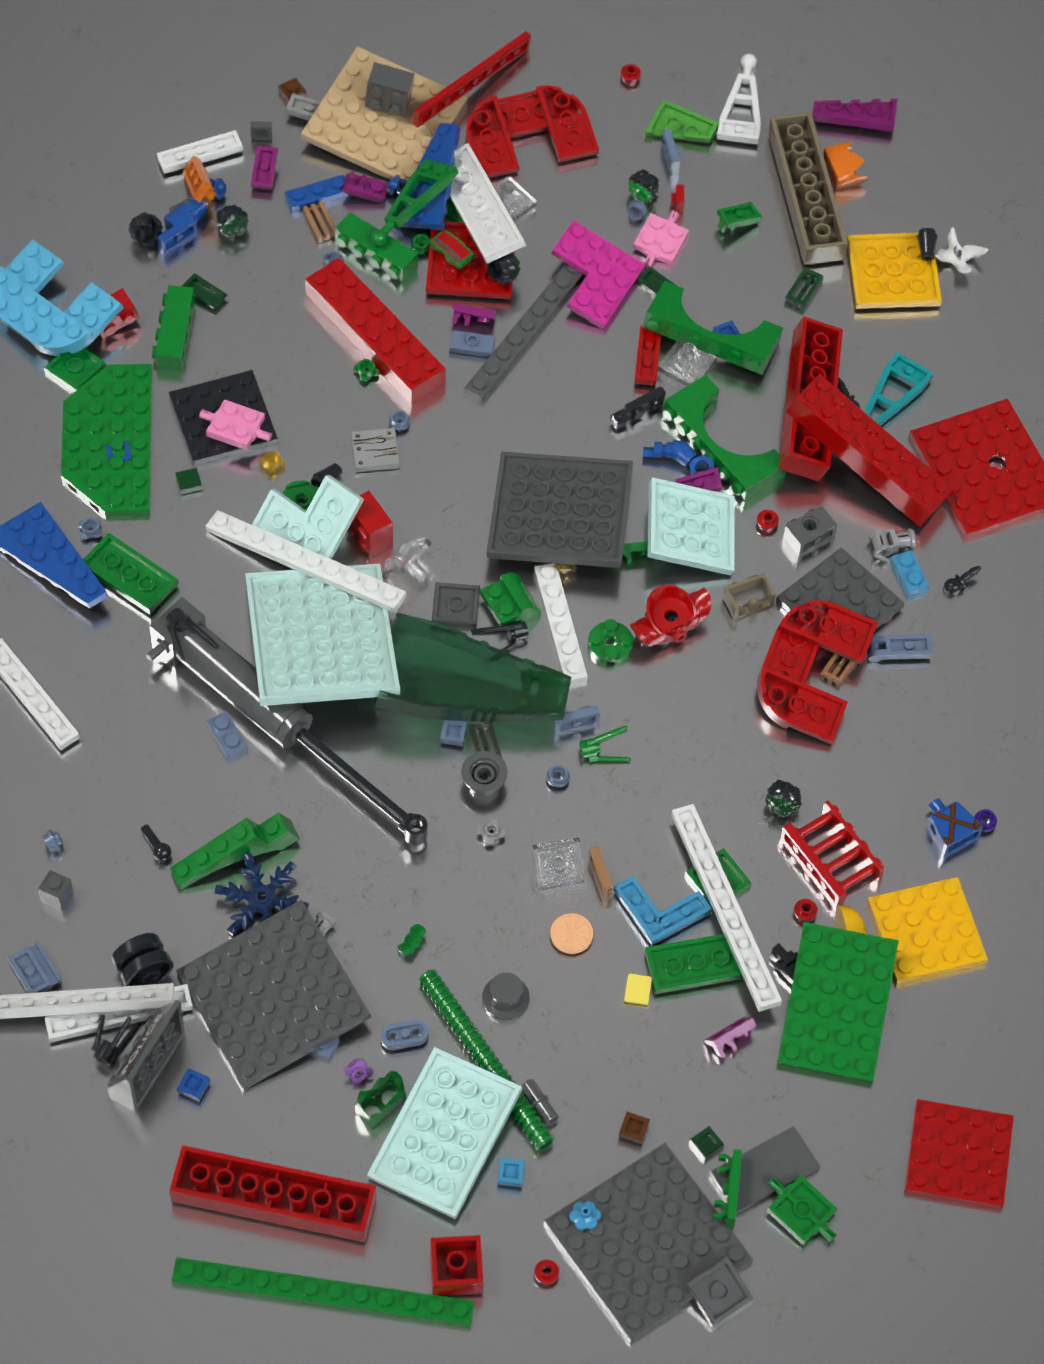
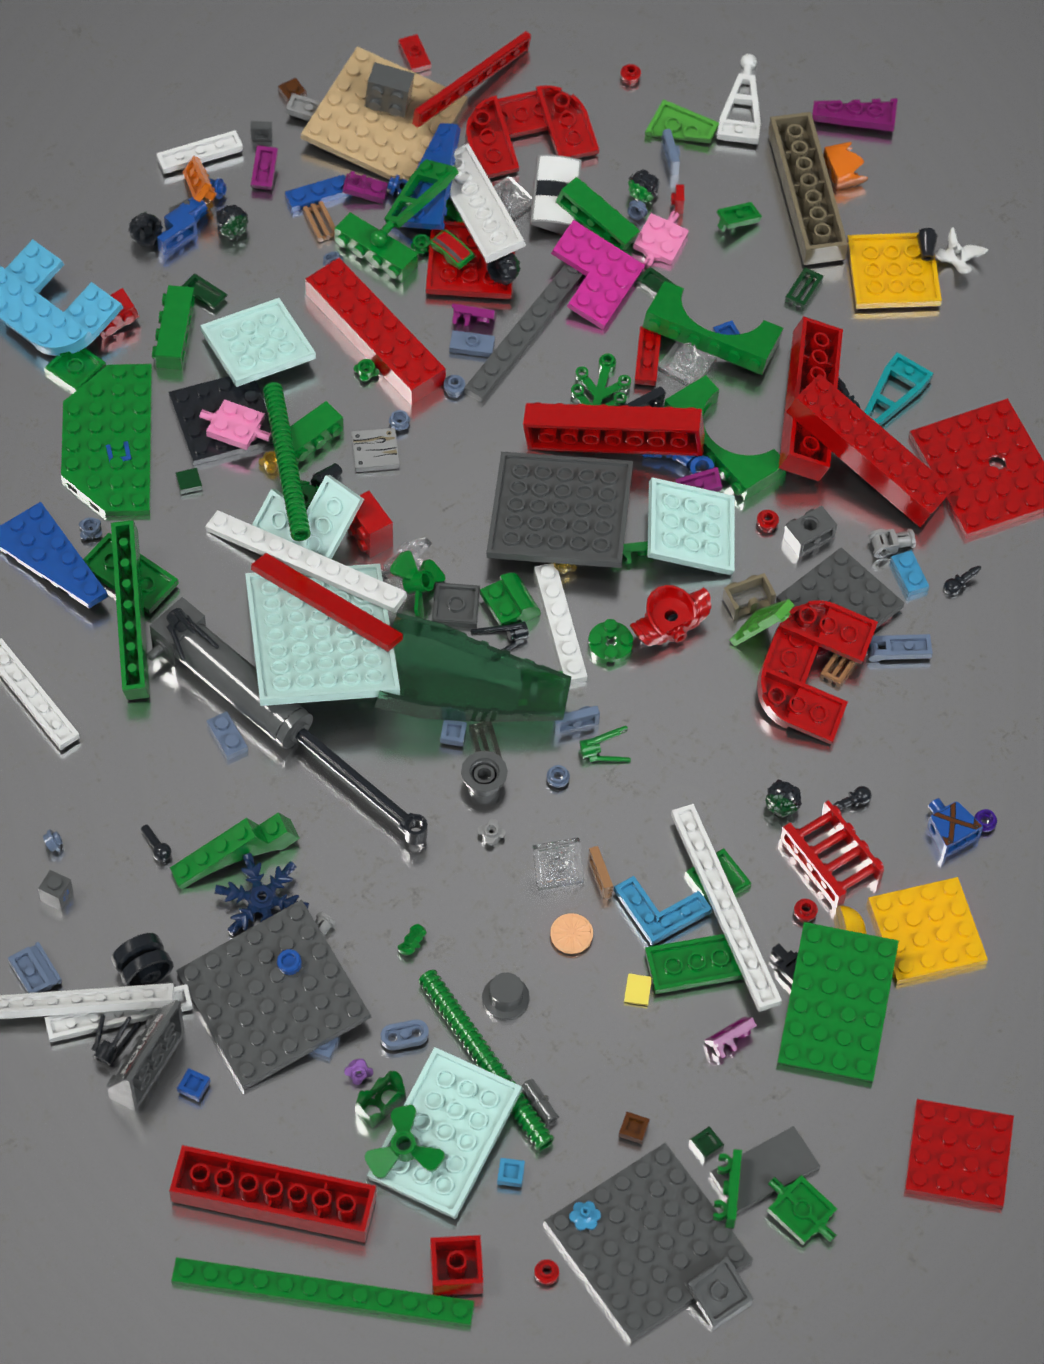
none -> green brick [111,520,150,700]
none -> light aqua plate [200,298,316,387]
none -> red tile [251,553,403,651]
none -> green piece [263,382,311,541]
none -> blue tile [277,949,302,975]
none -> green brick [290,401,344,463]
none -> green piece [365,1105,445,1179]
none -> green piece [390,551,446,620]
none -> red plate [398,34,431,73]
none -> sand blue plate [444,375,465,396]
none -> red brick [523,402,705,456]
none -> white slope [529,155,582,235]
none -> green brick [555,176,640,251]
none -> green plant [571,353,631,406]
none -> bright green wing [729,599,795,646]
none -> black bar [833,786,872,810]

